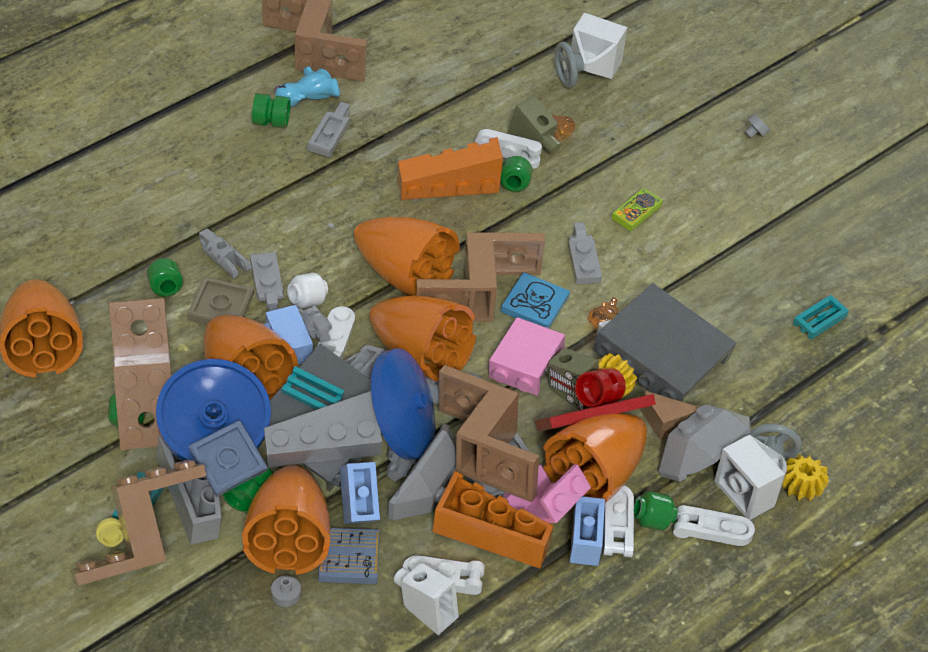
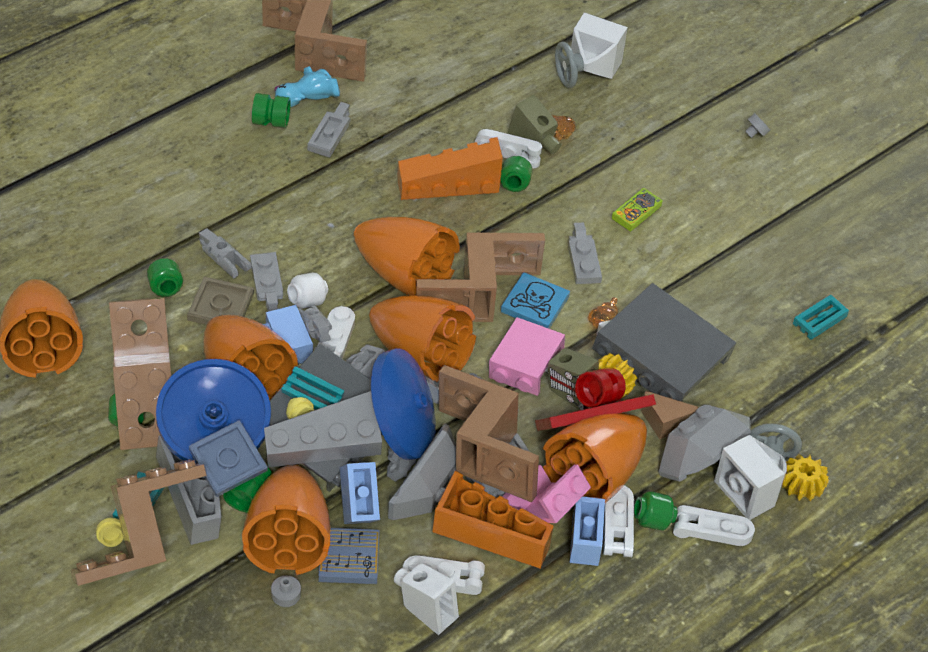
none -> light yellow plate [286,397,314,419]

